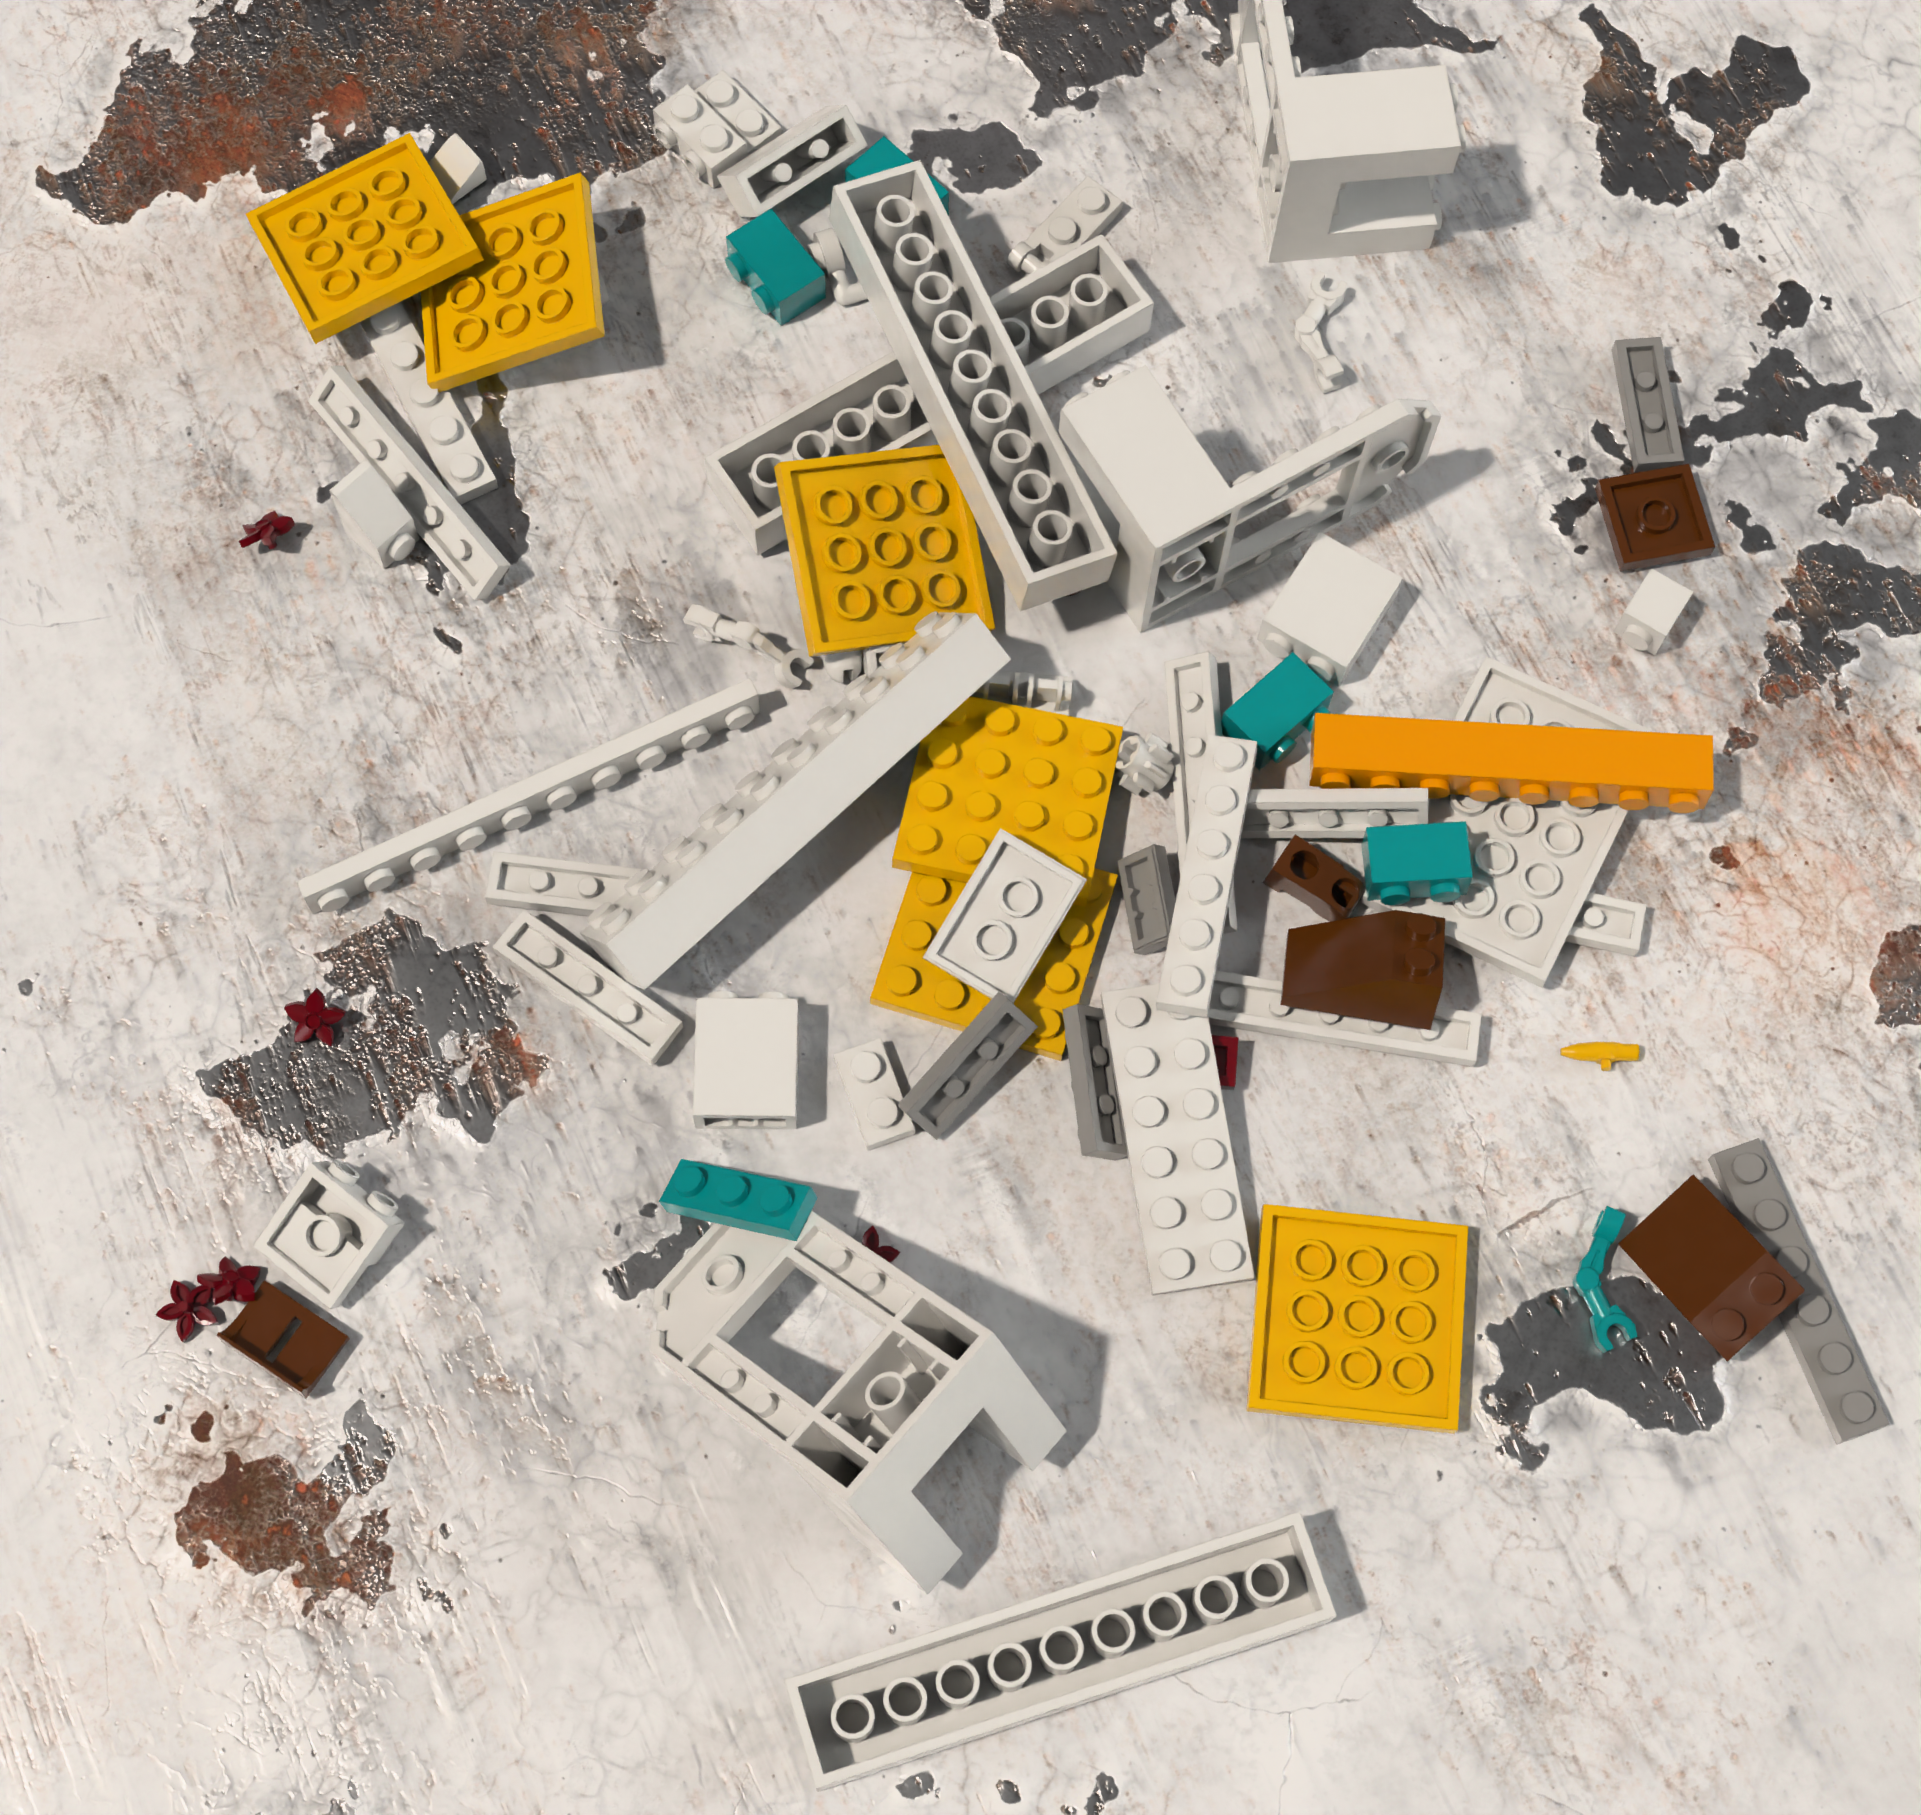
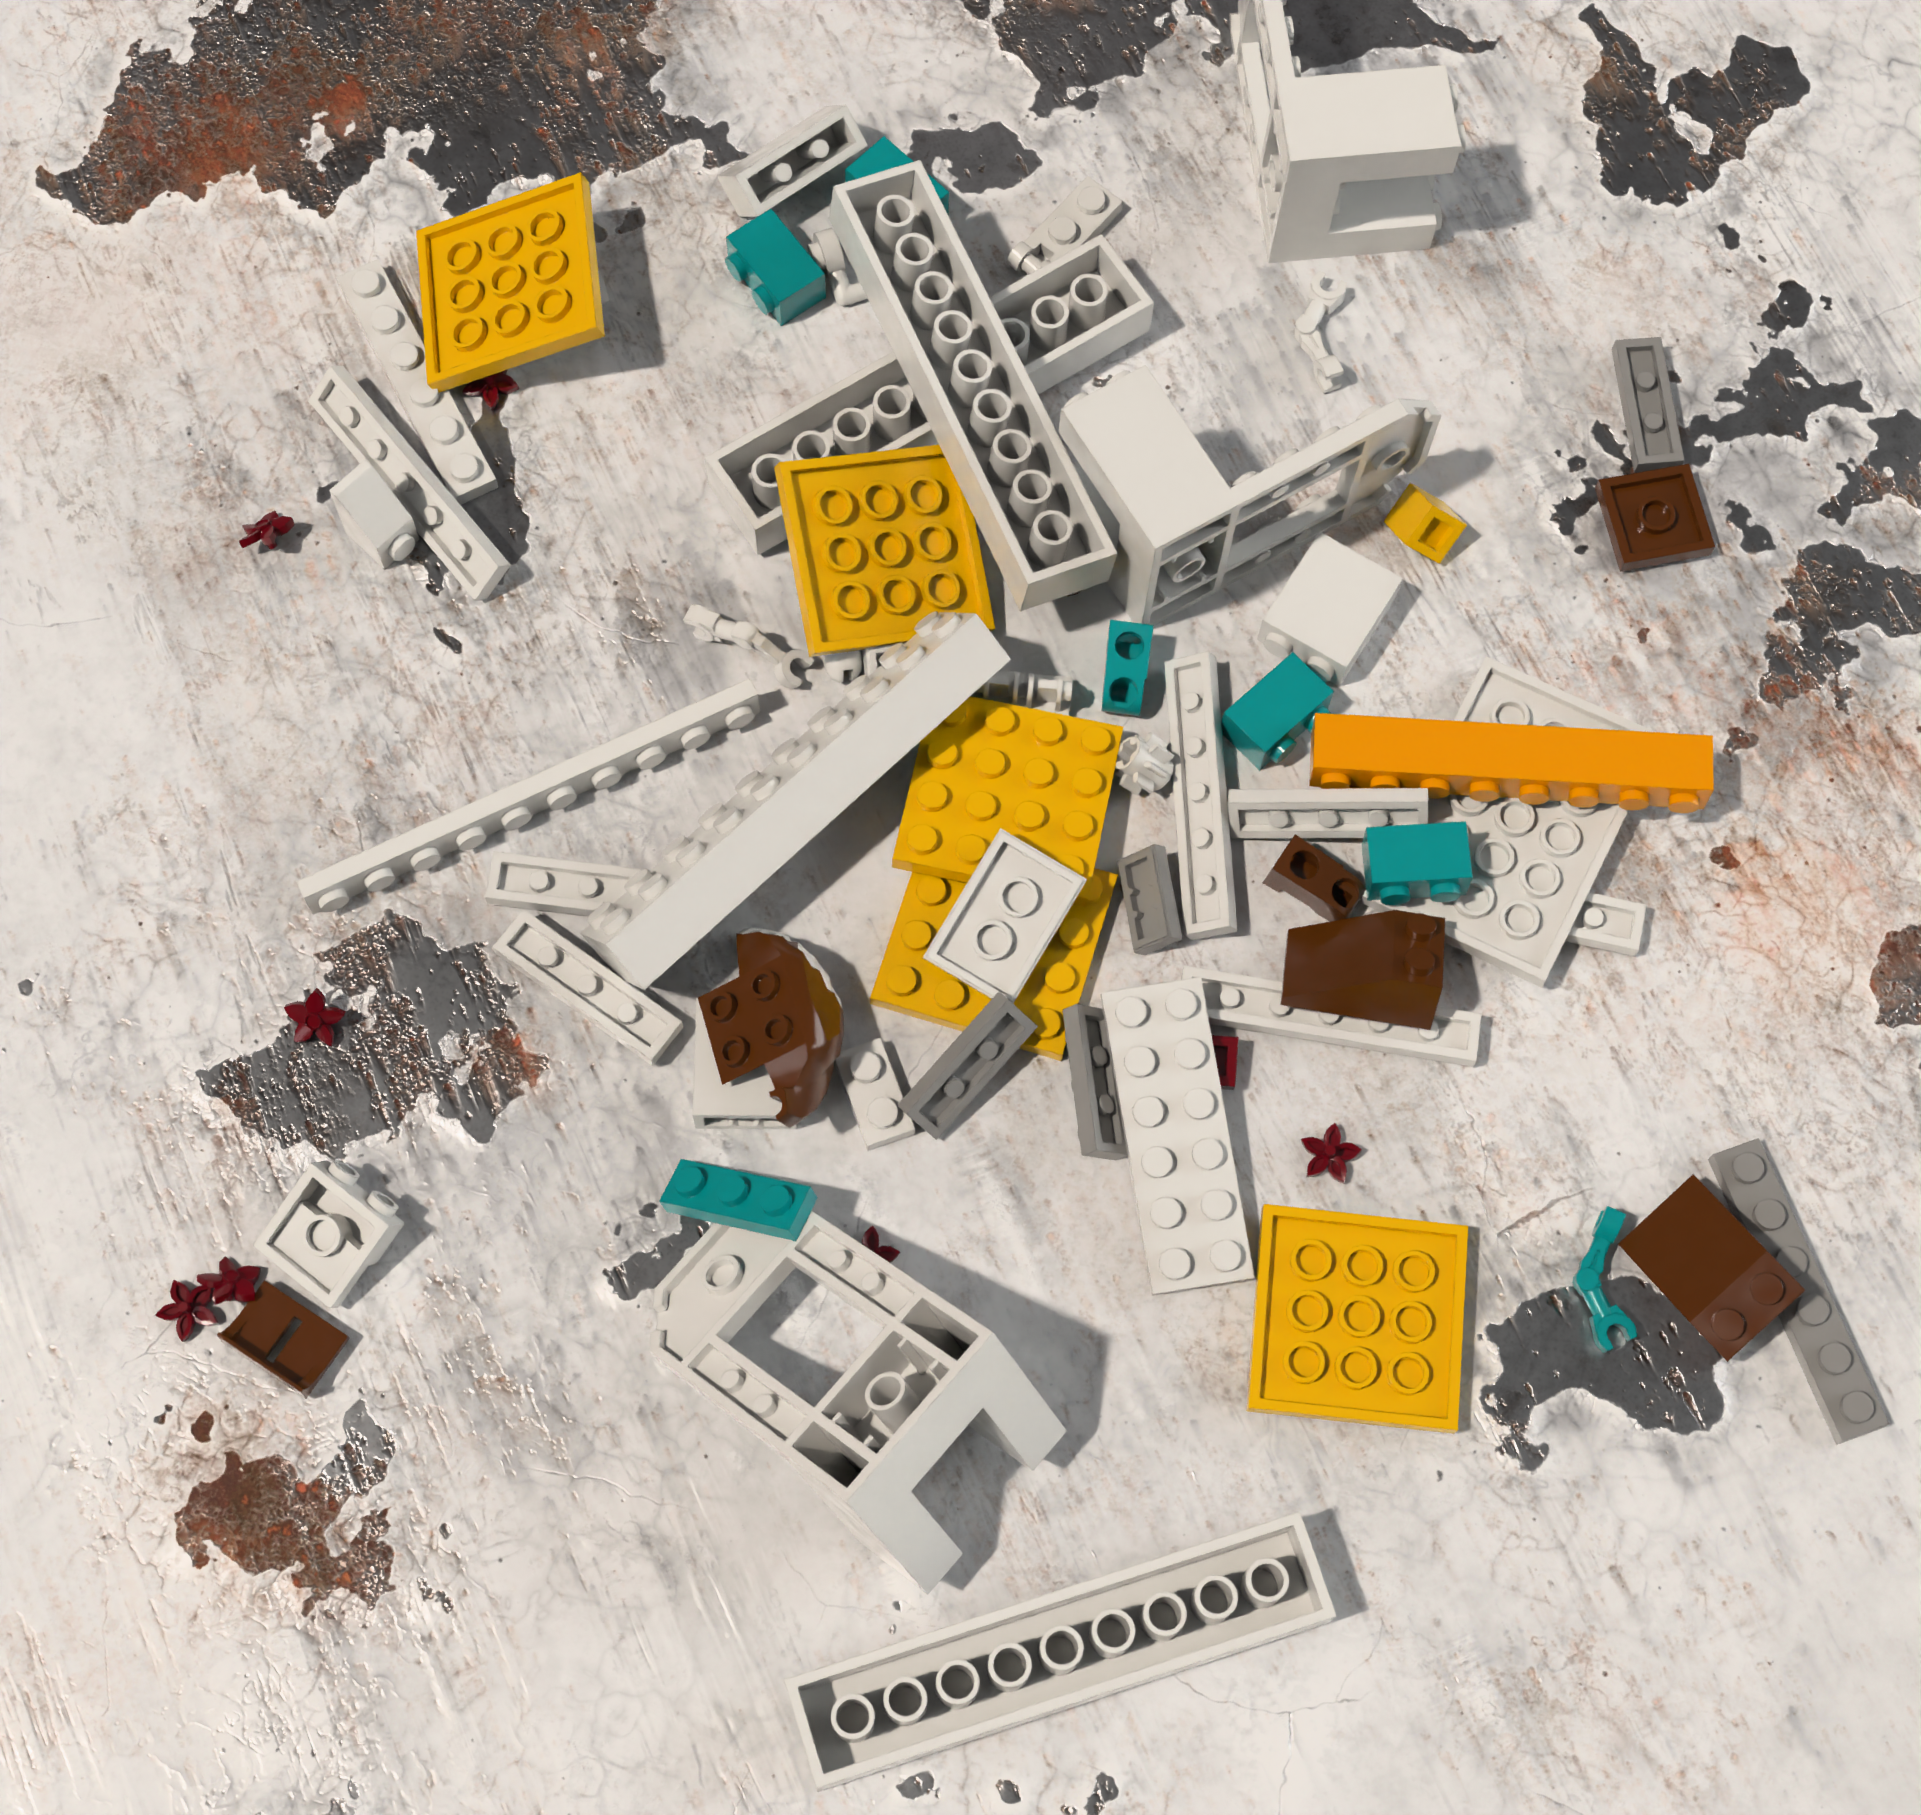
yellow plate [245,133,484,344] -> none
white slope [428,133,487,204] -> none
white plate [652,70,782,189] -> none
white plate [1156,734,1257,1018] -> none
yellow helmet [1560,1042,1640,1071] -> none
white brick [1613,568,1693,656] -> none
none -> dark red plant [462,369,519,410]
none -> reddish brown animal [698,928,844,1128]
none -> teal leg [1101,620,1154,716]
none -> dark red plant [1301,1123,1362,1184]
none -> yellow panel [1384,482,1467,564]

